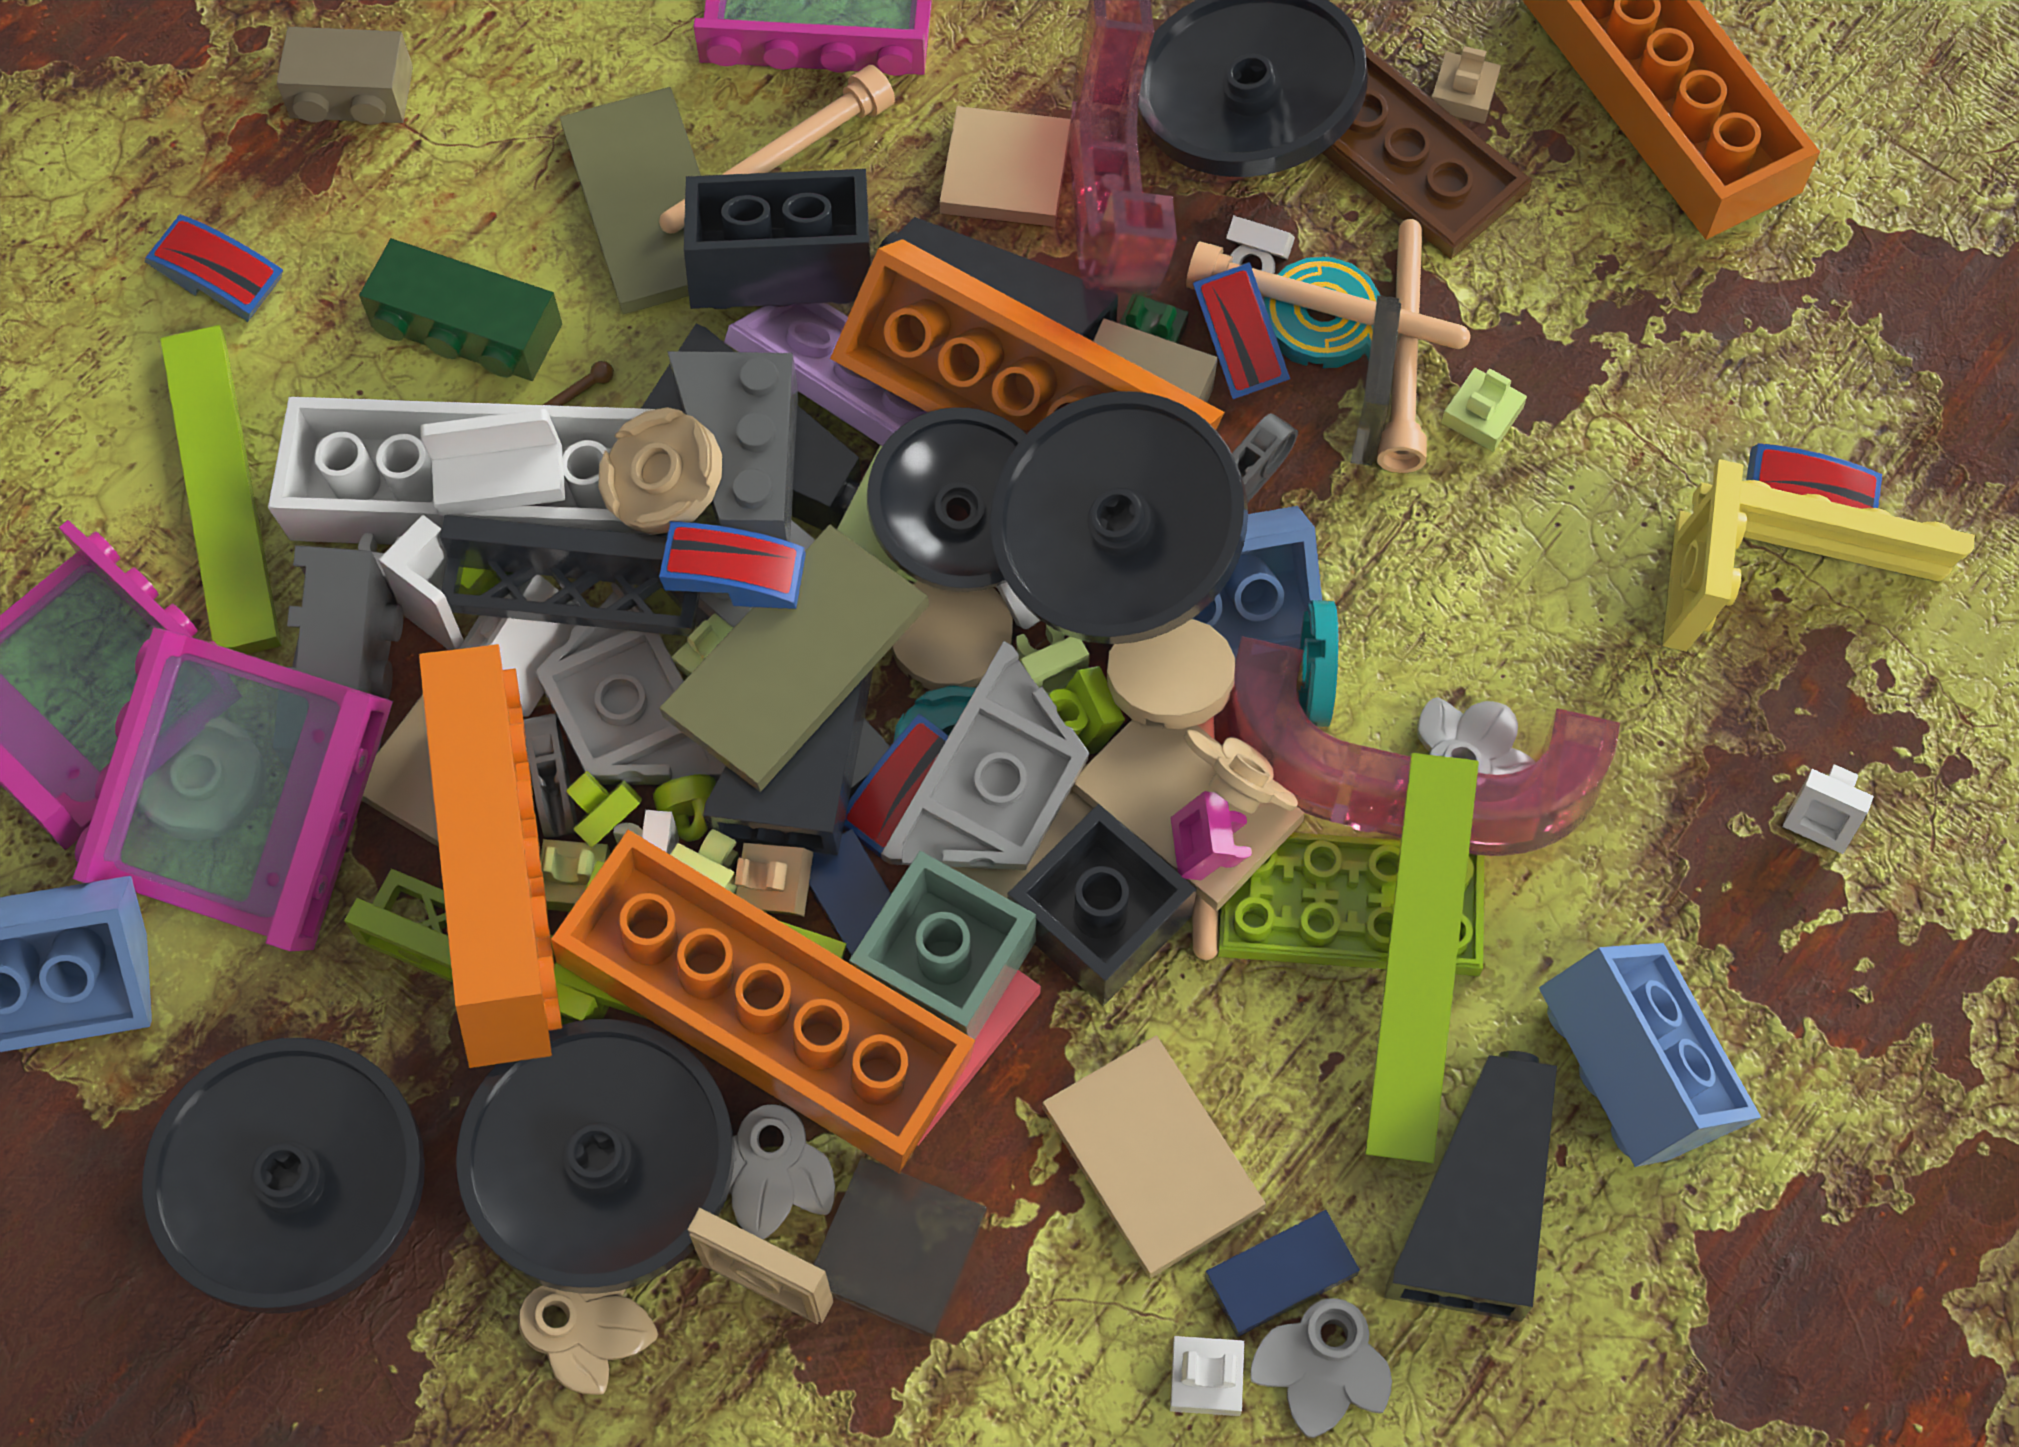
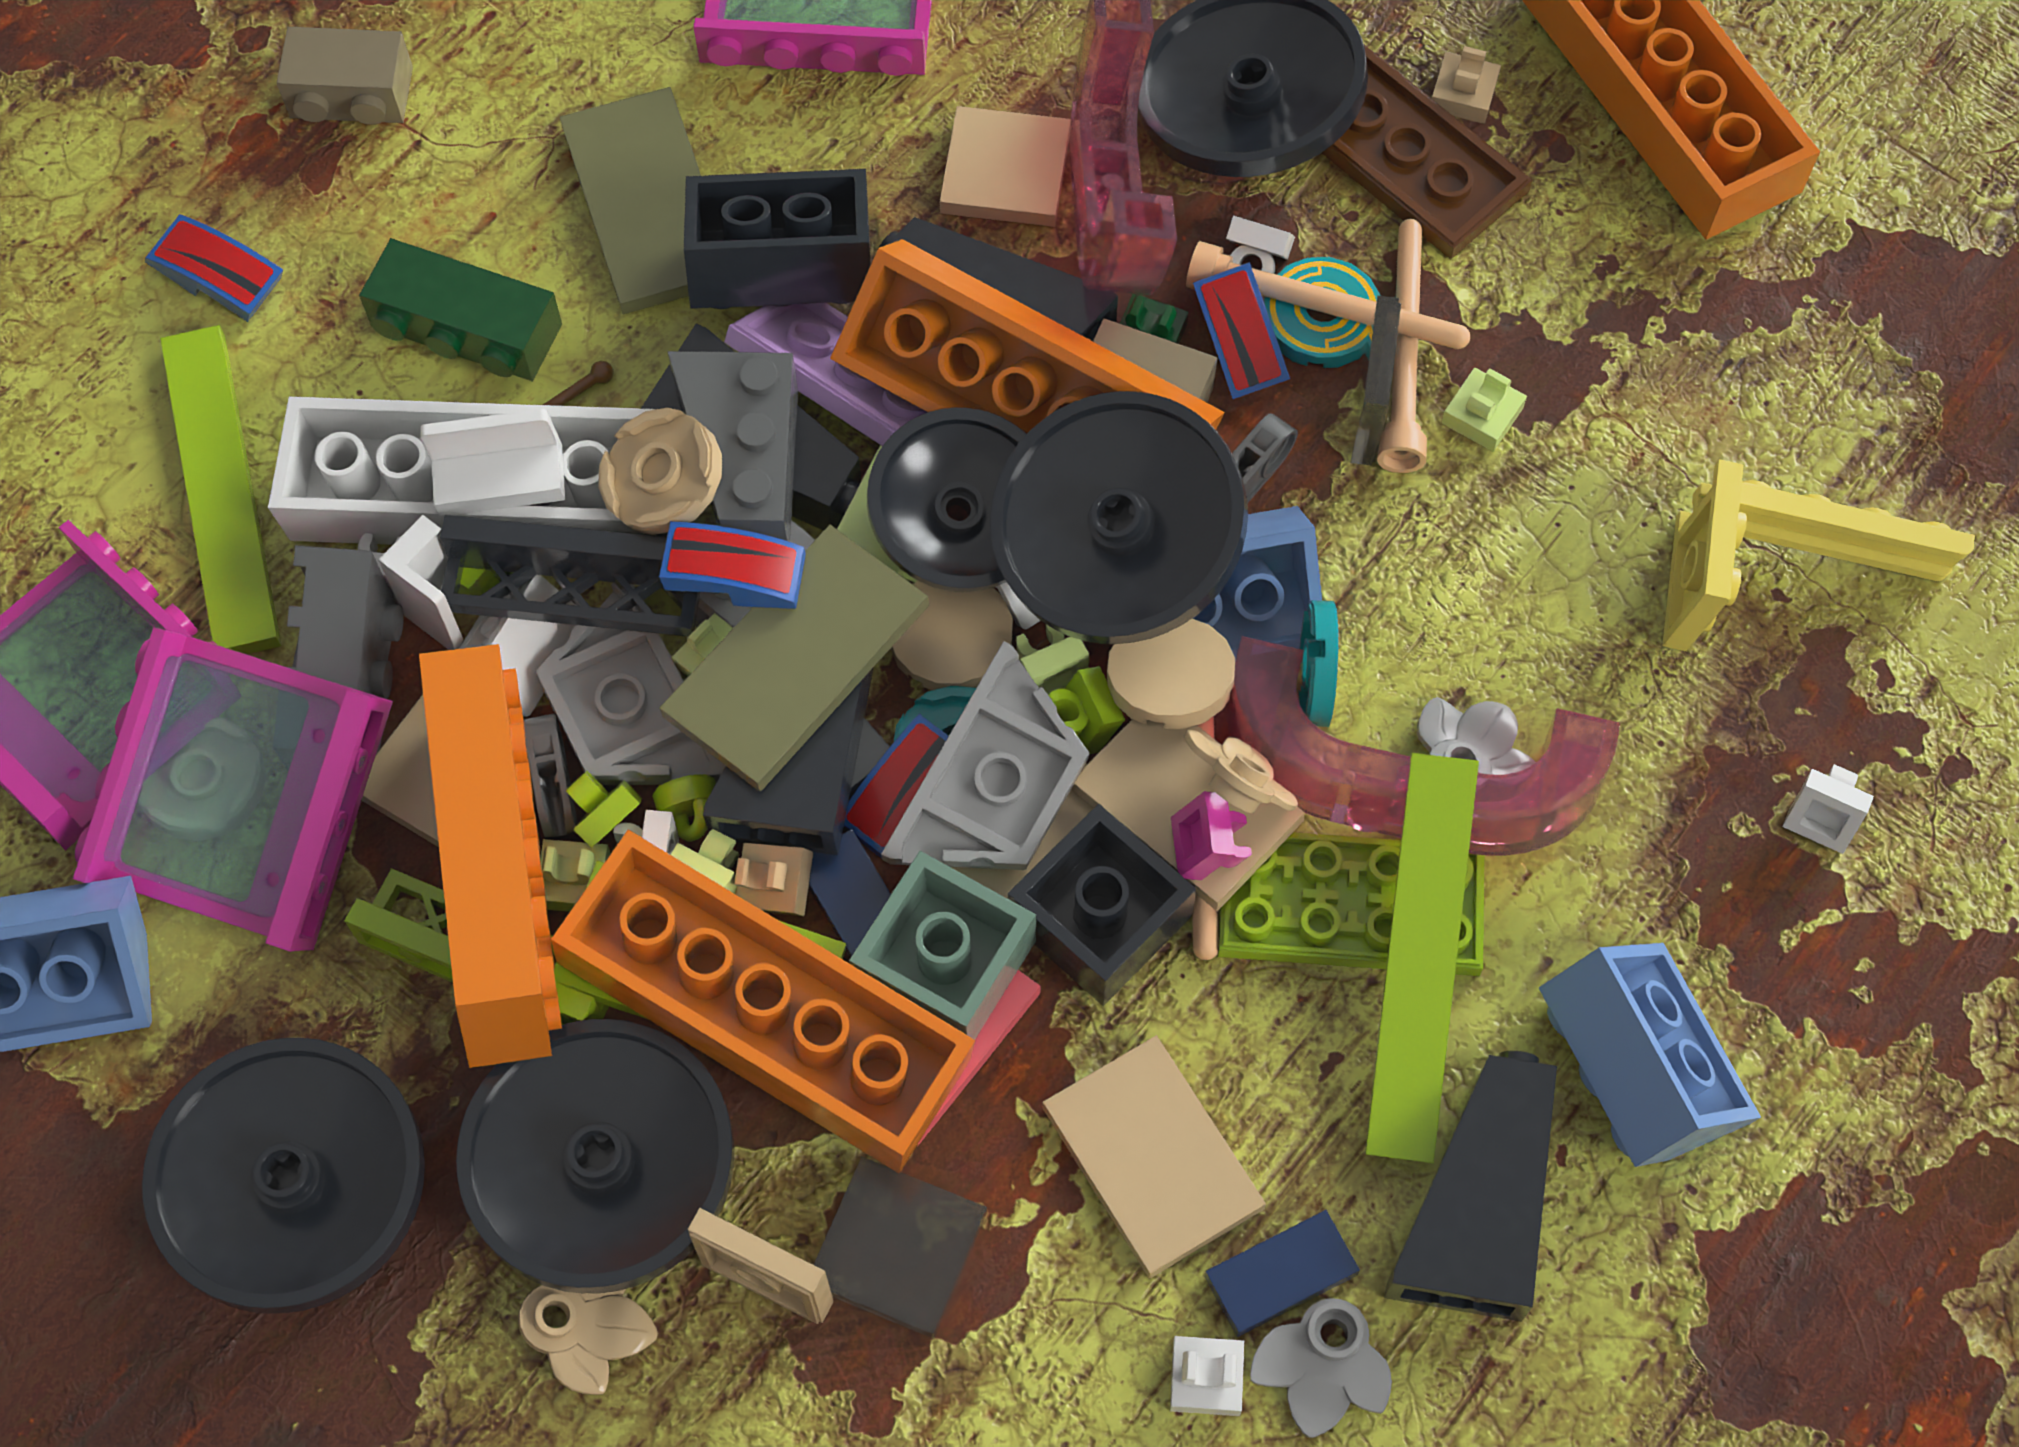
light nougat piece [659,65,895,234] -> none
light grey plate [728,1104,835,1240] -> none
red slope [1746,443,1882,509] -> none

